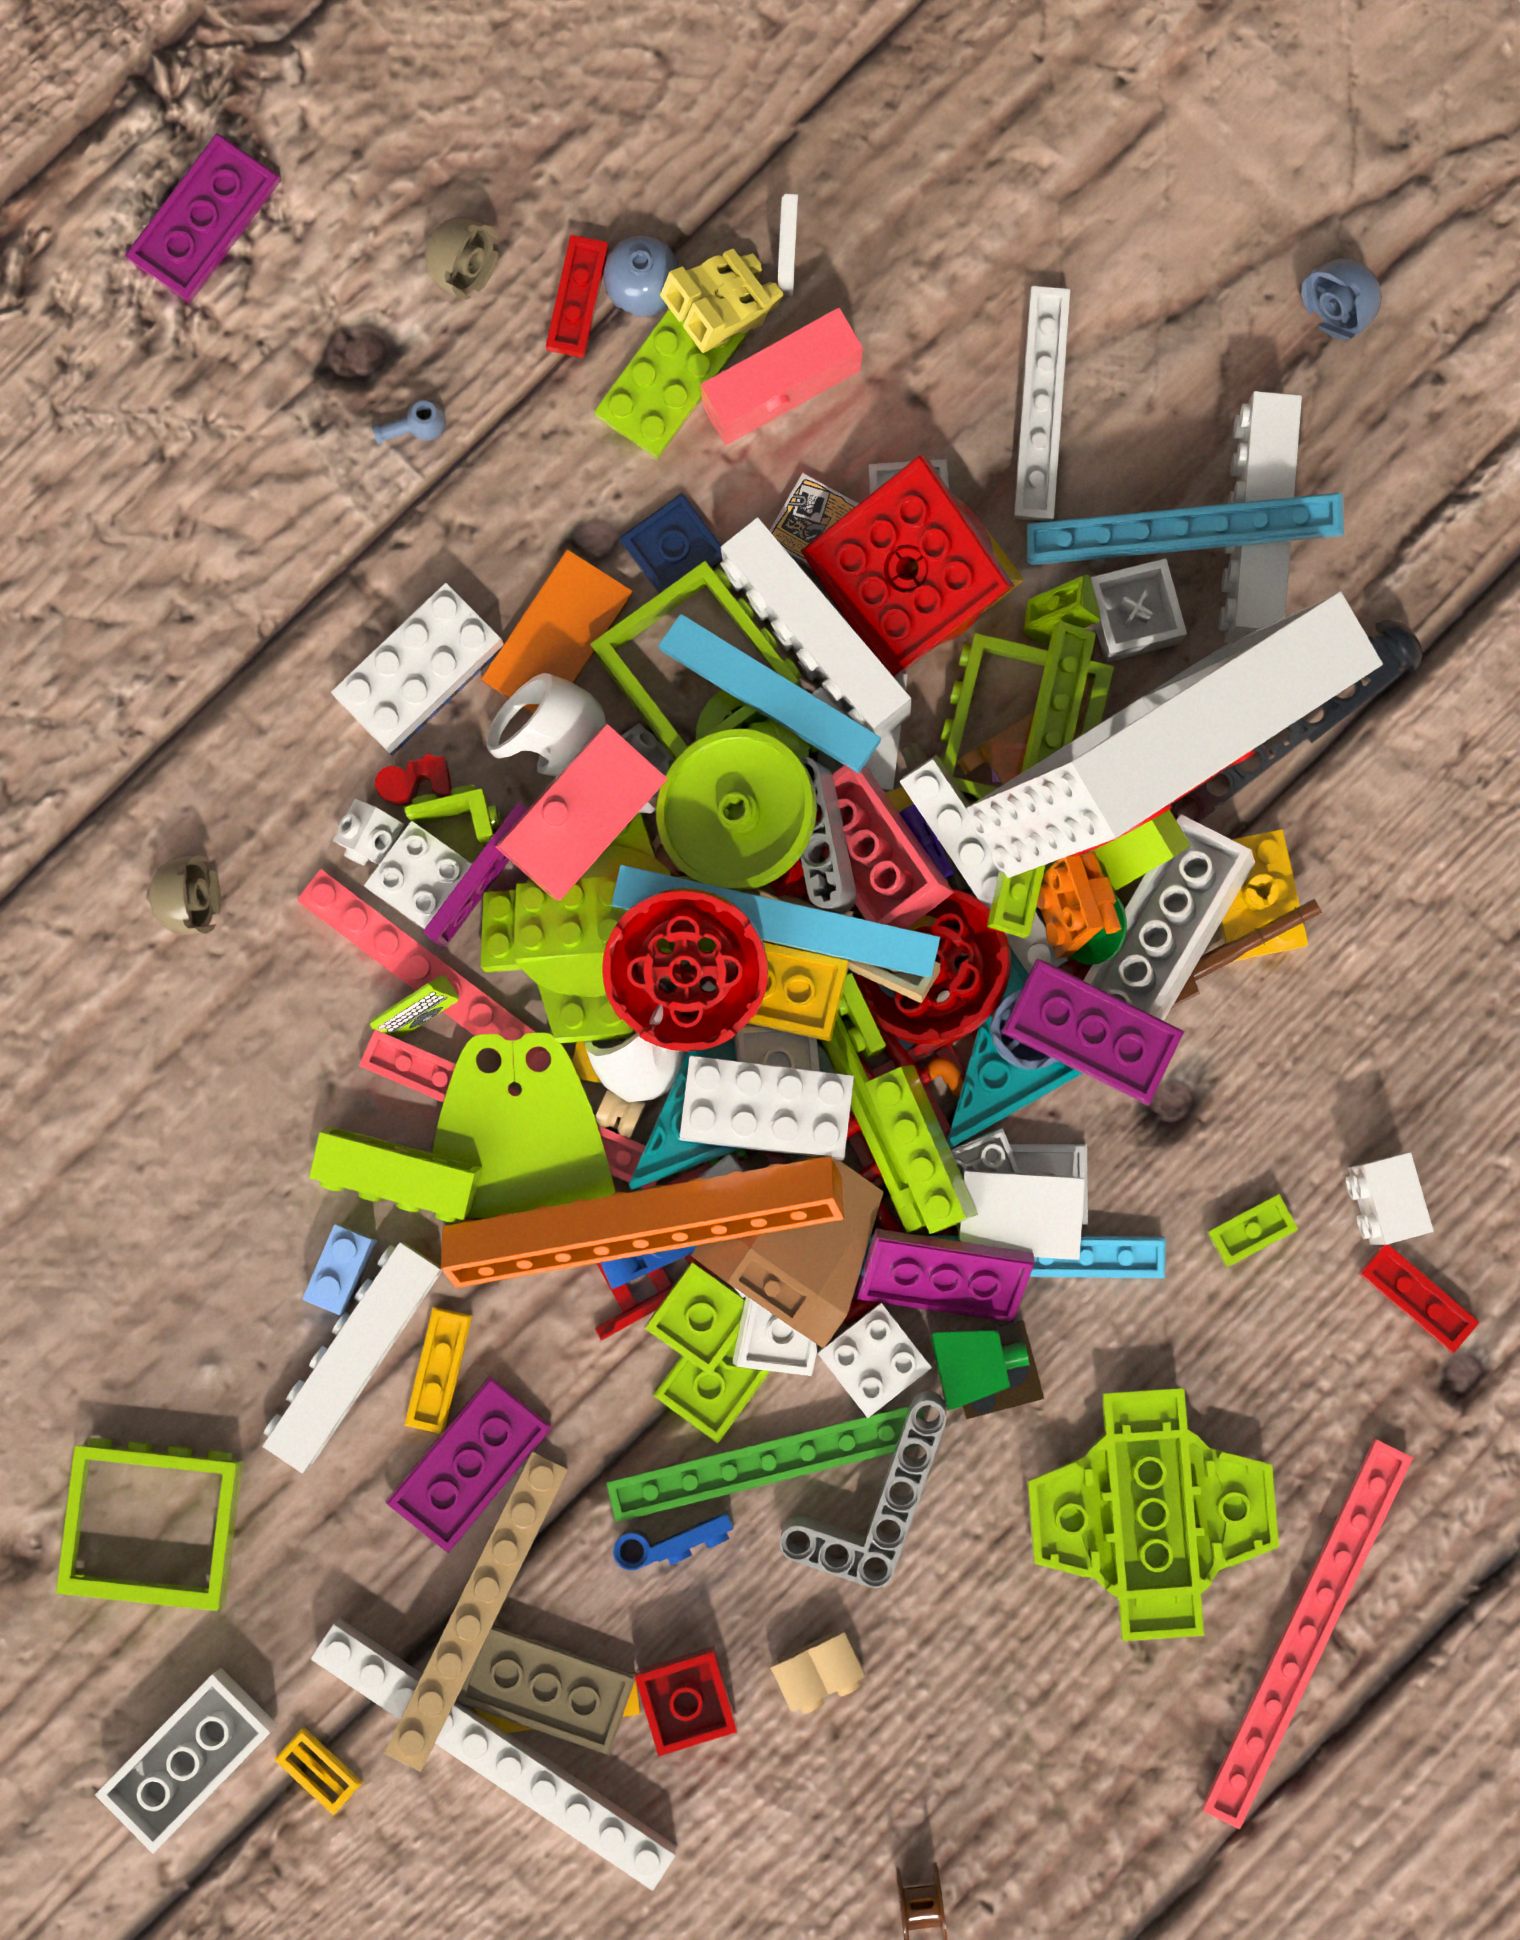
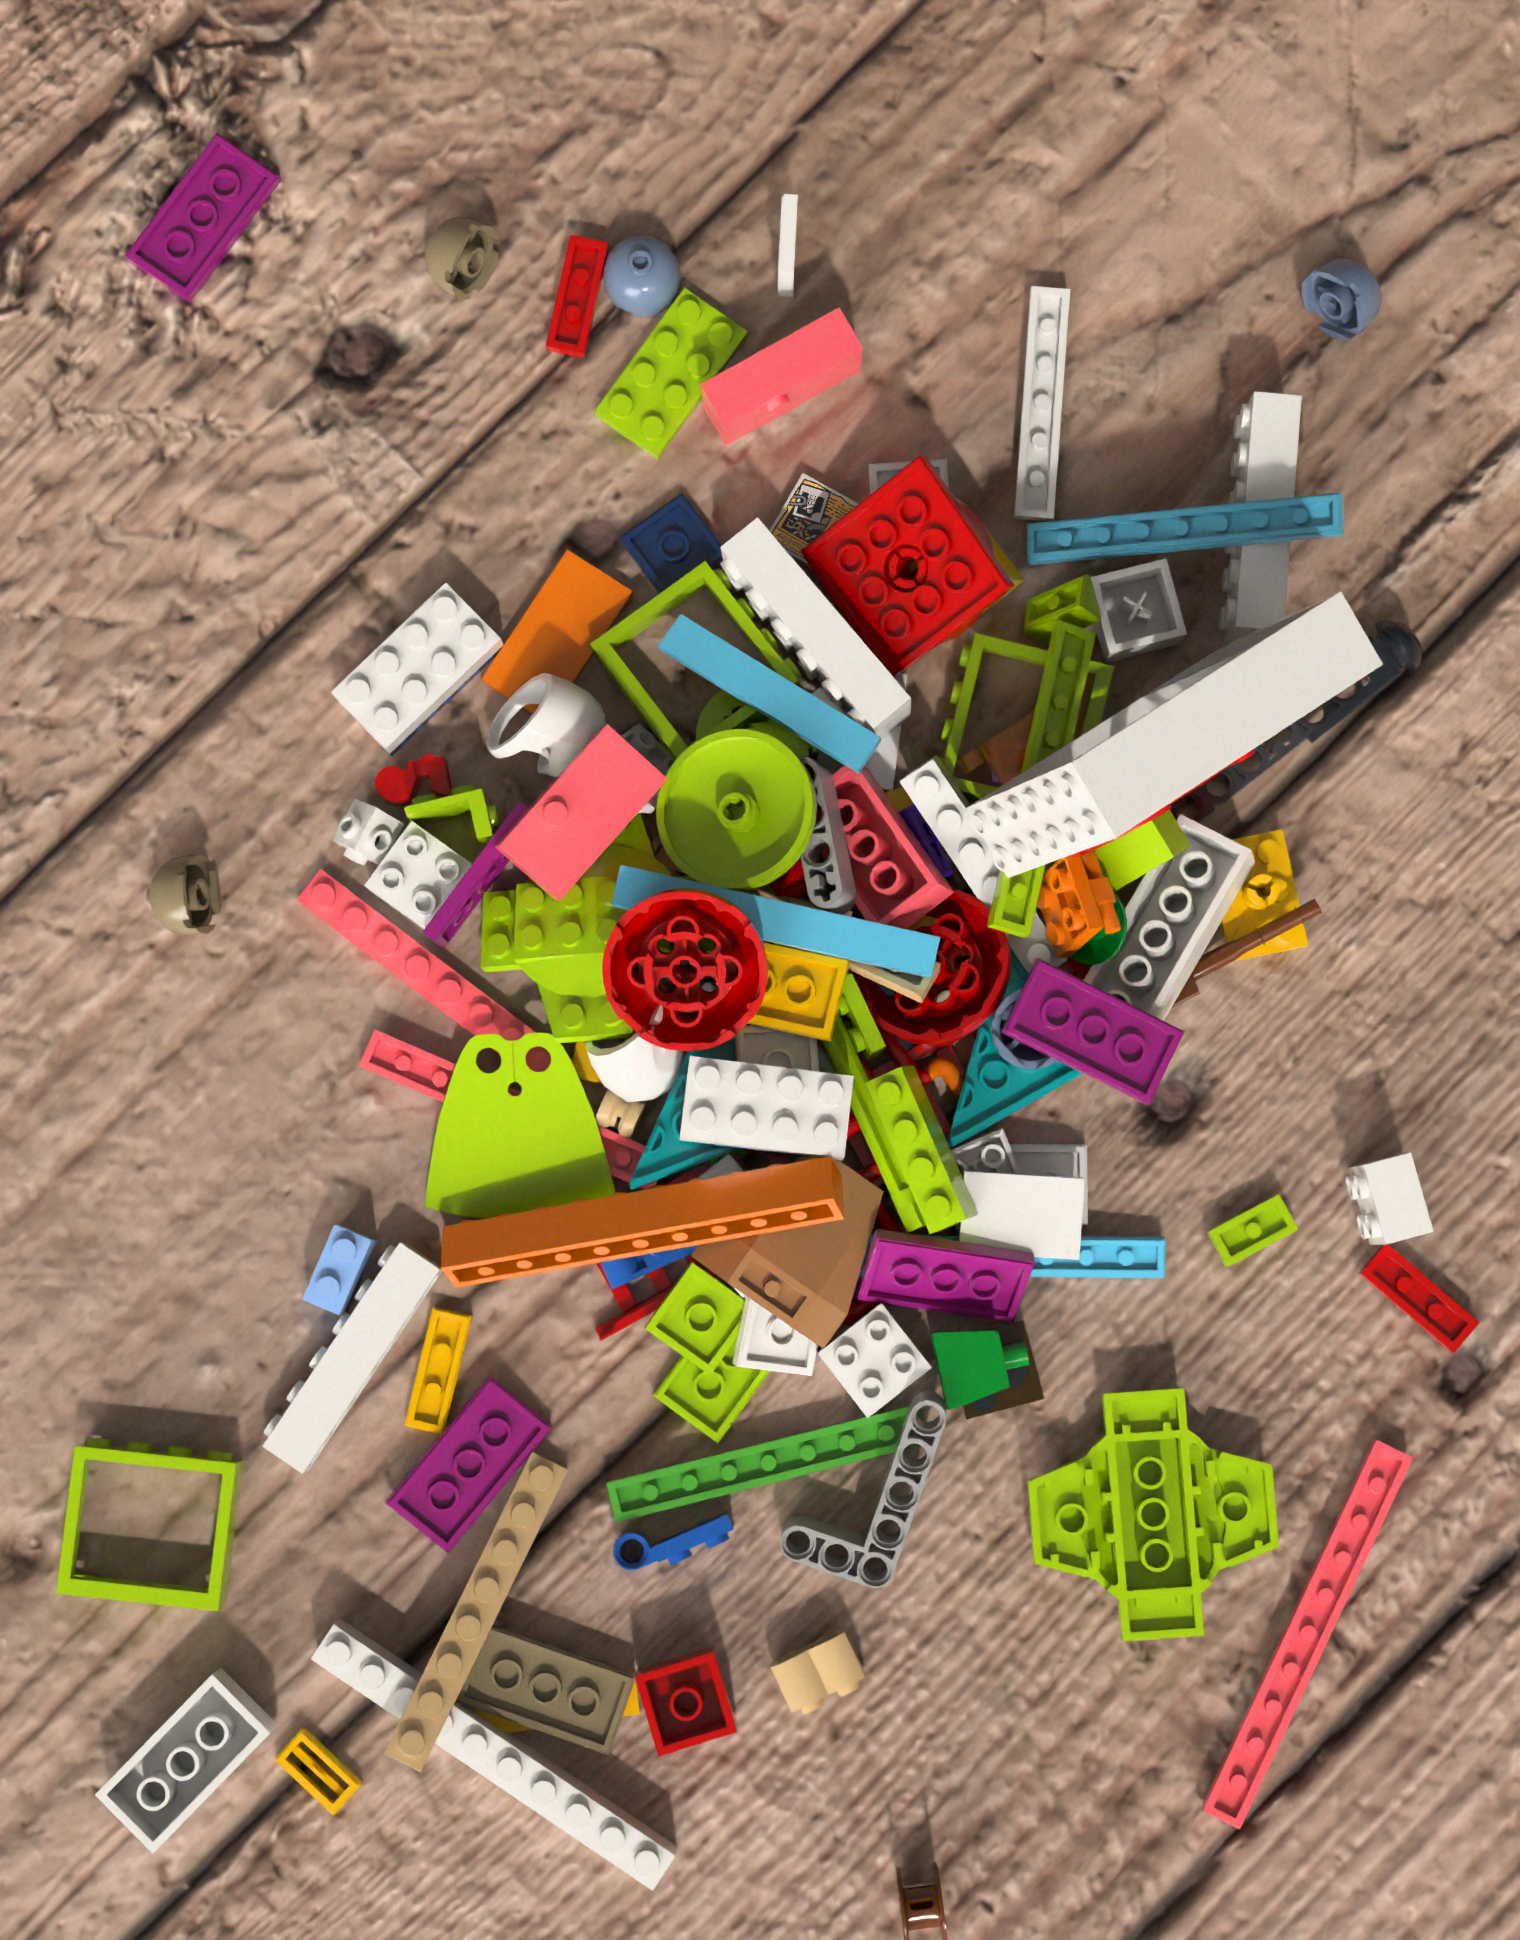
lime brick [309,1125,482,1223] -> none
slope [370,975,459,1037] -> none
sand blue bar [372,400,446,444] -> none
light yellow hips [660,248,783,353] -> none

